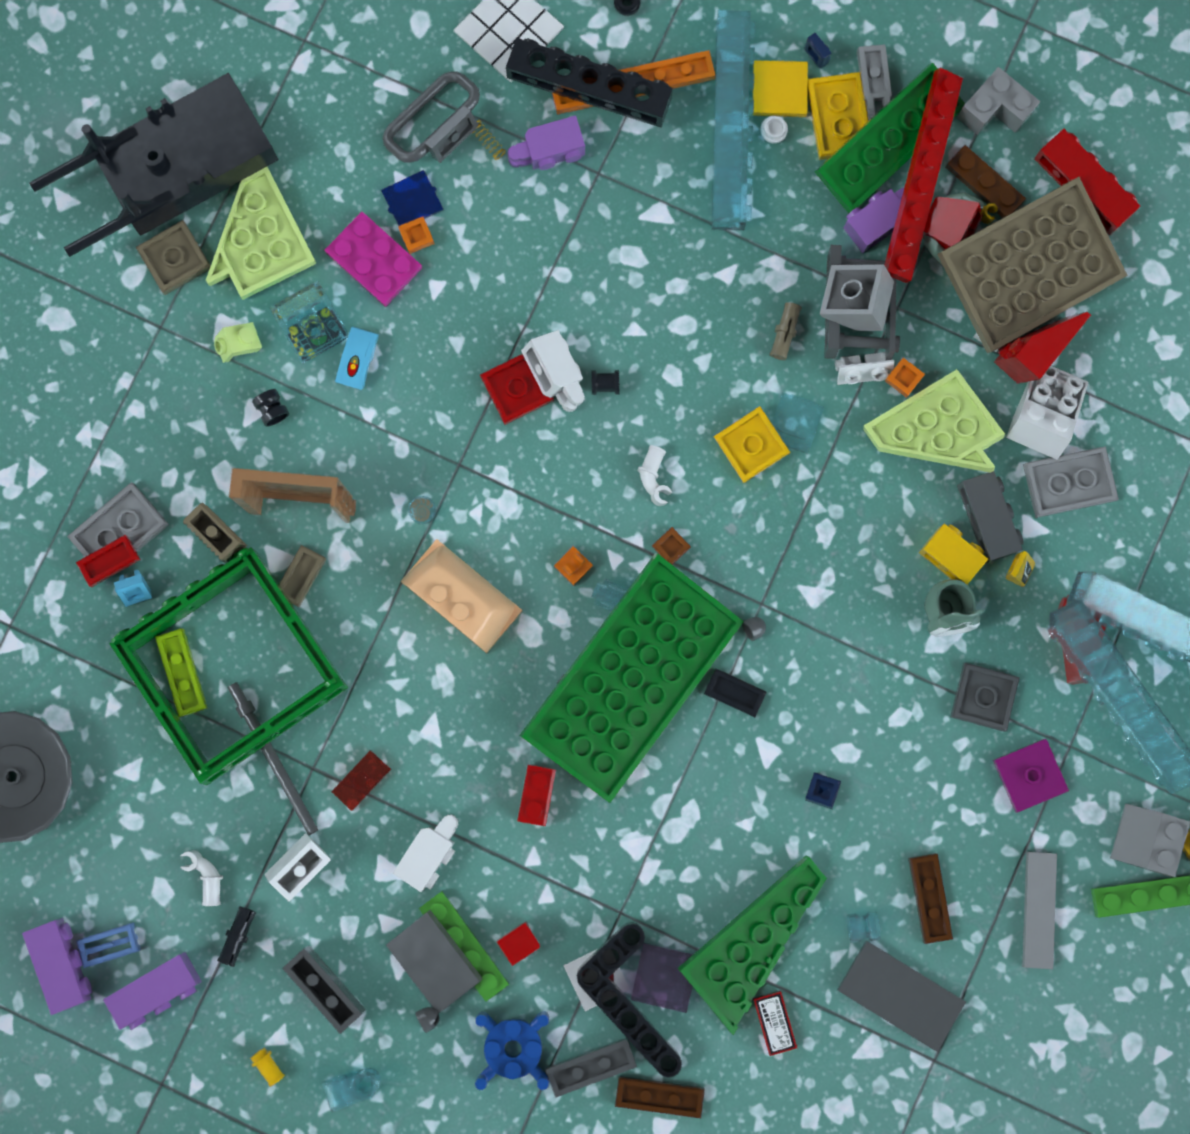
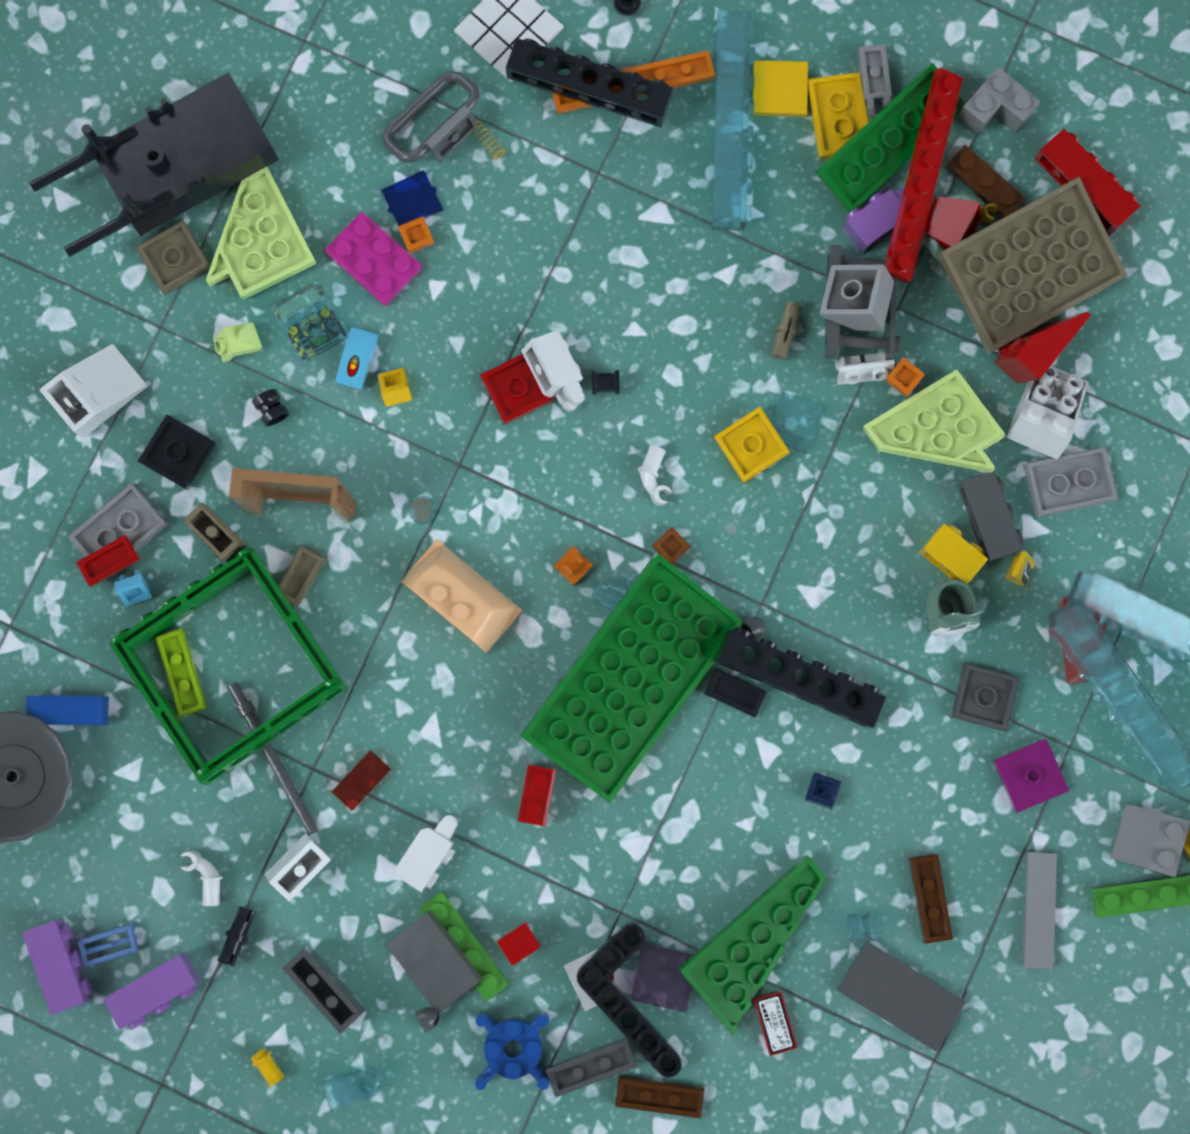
medium lavender hinge [507,115,585,170] -> none
white plate [760,116,788,144] -> none
dark blue tile [804,33,832,69] -> none
none -> blue beam [25,696,109,725]
none -> white slope [40,344,148,438]
none -> black tile [138,414,216,490]
none -> yellow slope [378,368,412,406]
none -> black brick [713,627,886,728]

